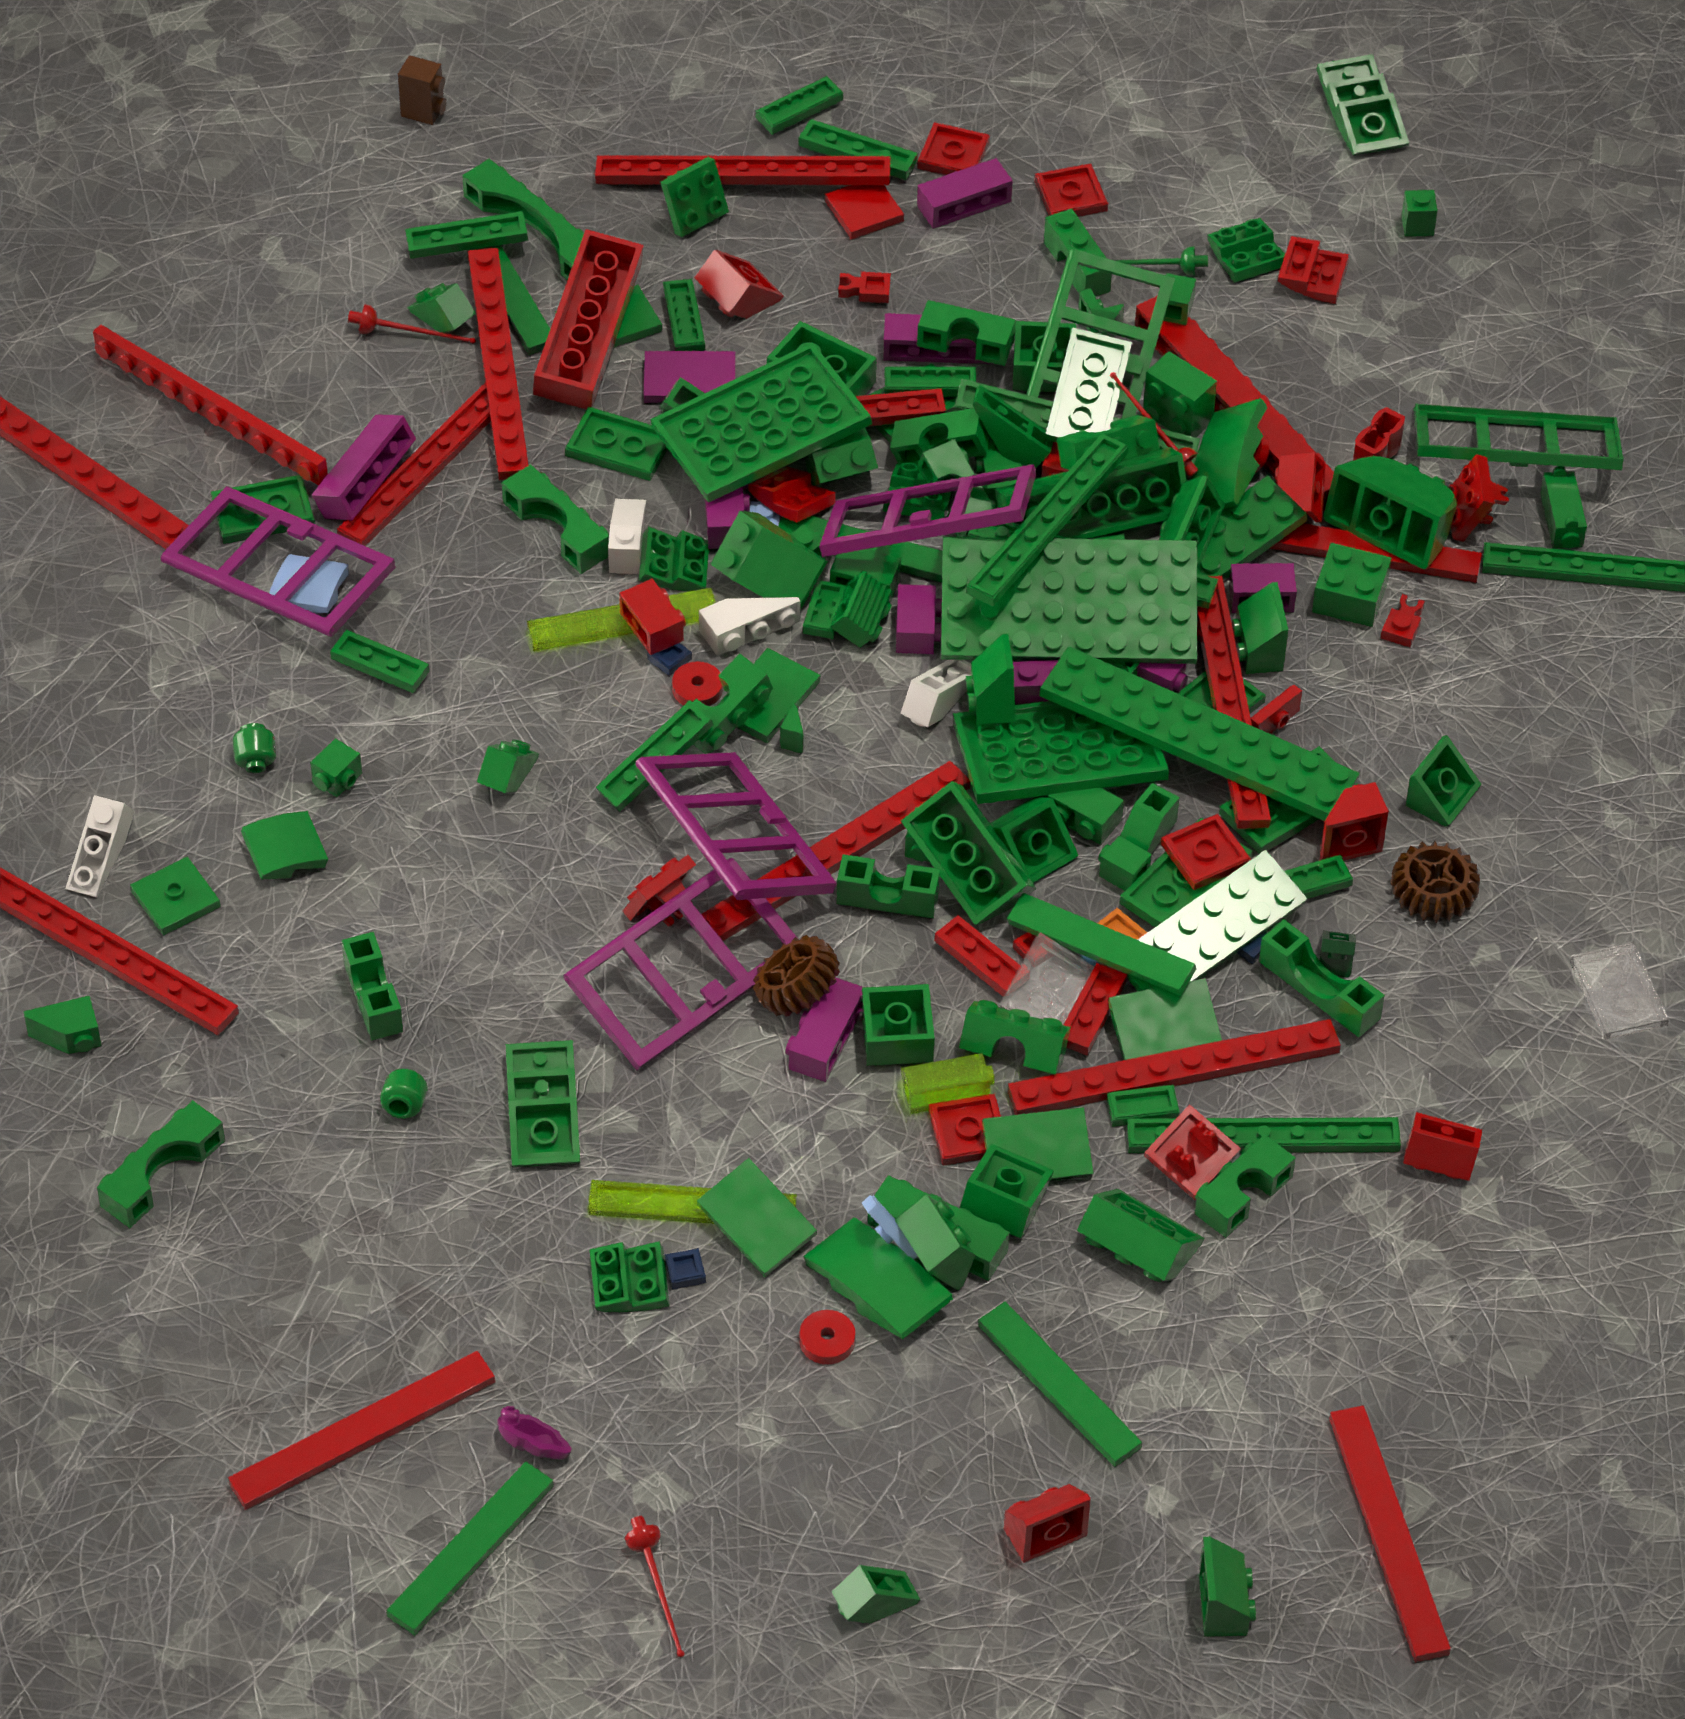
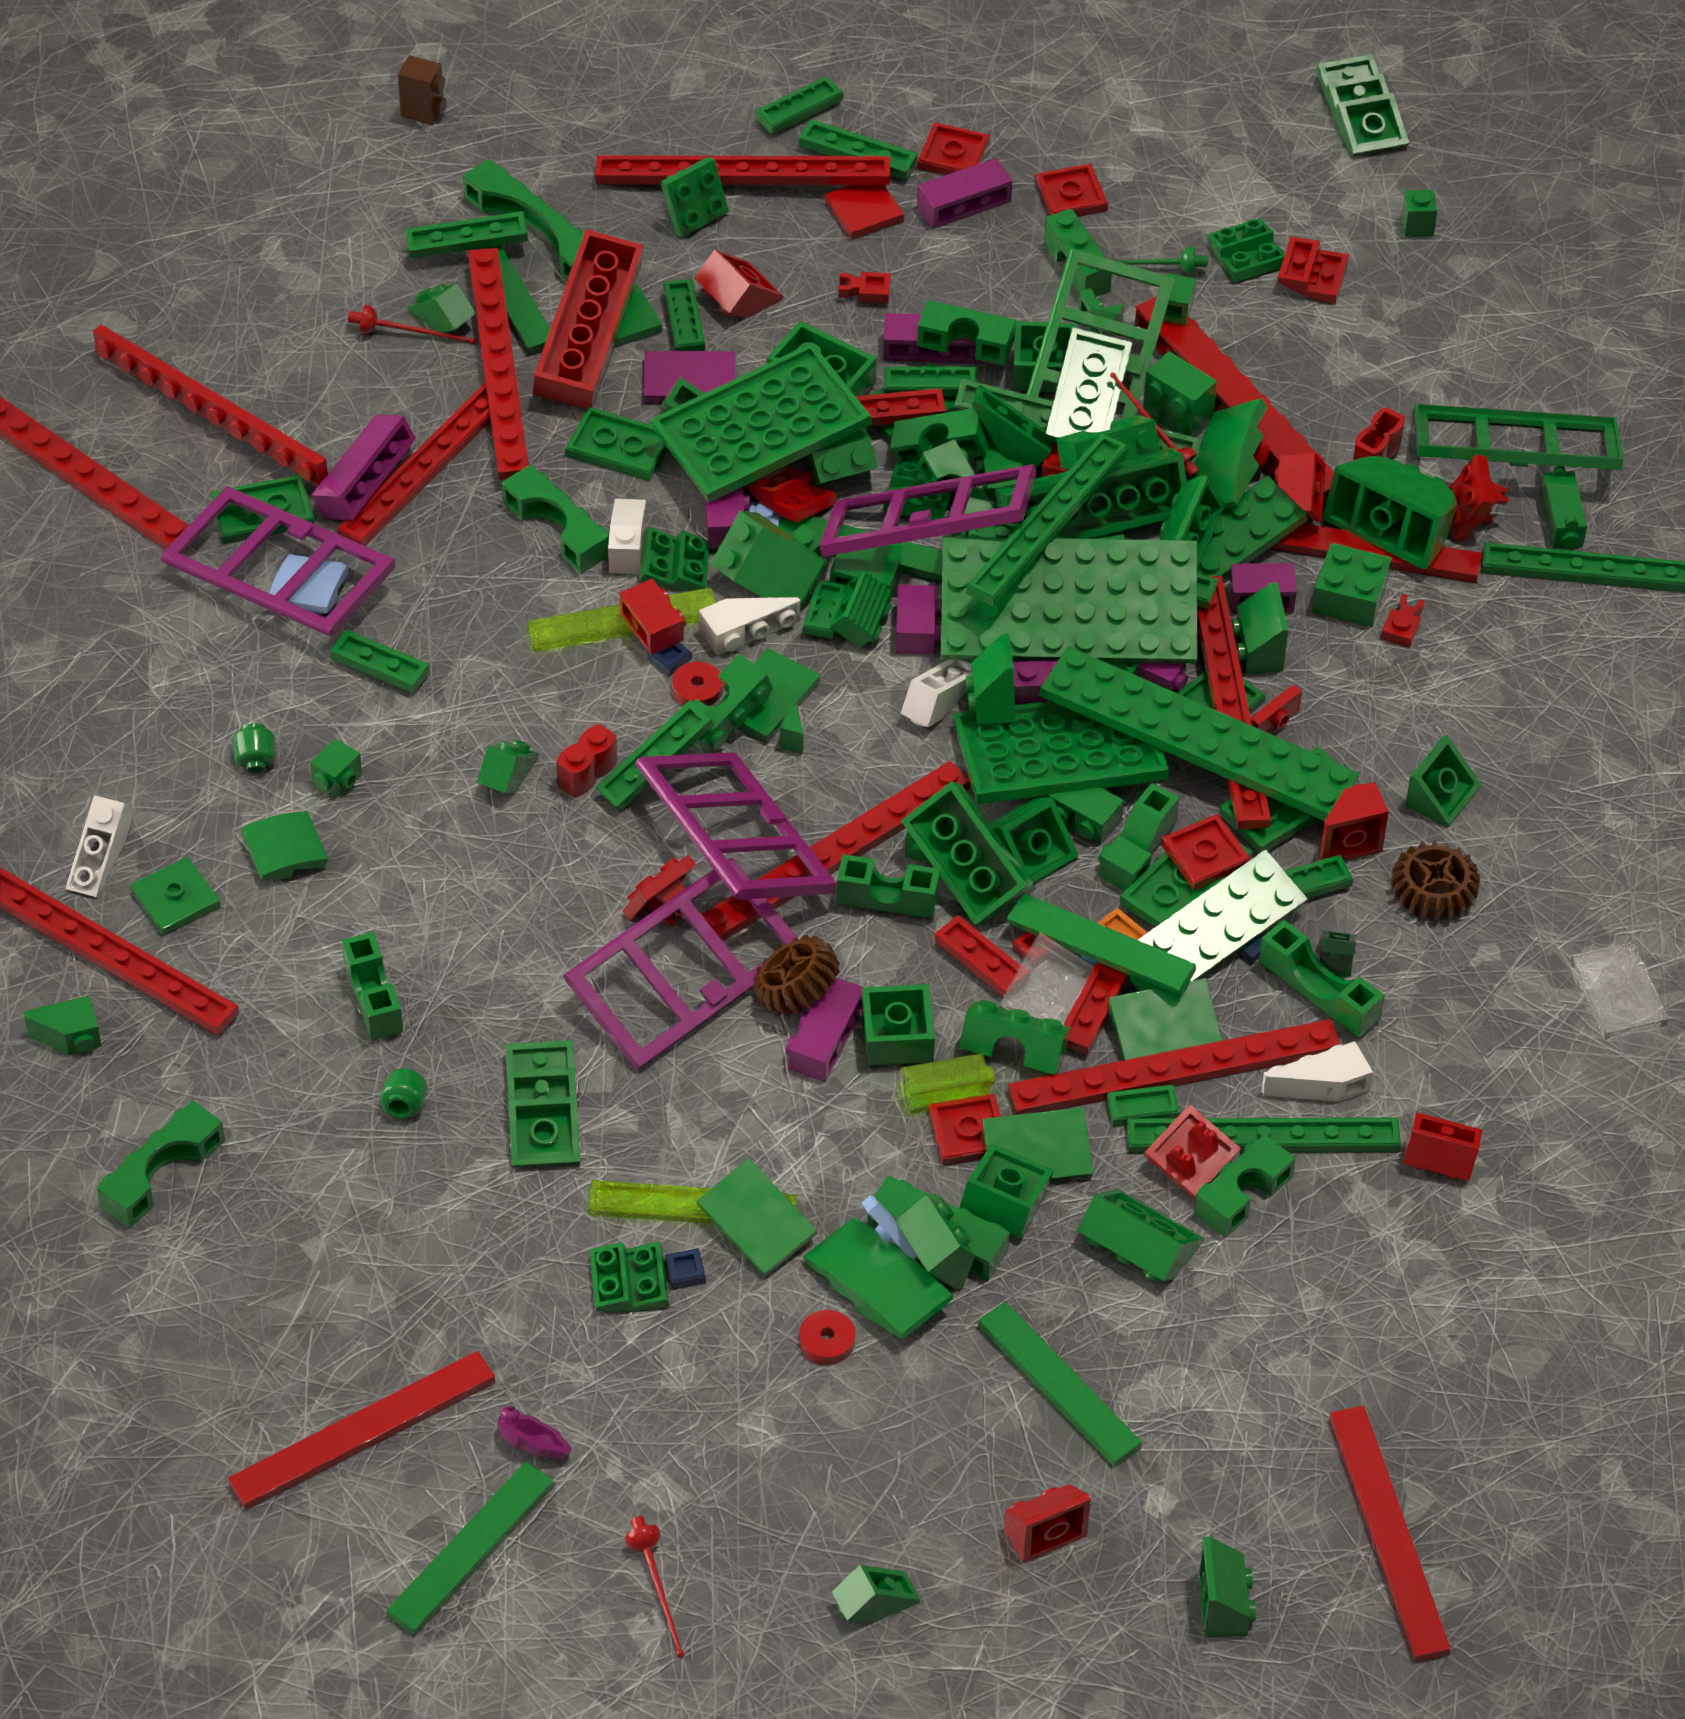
none -> red brick [556,724,617,798]
none -> white slope [1261,1041,1373,1102]

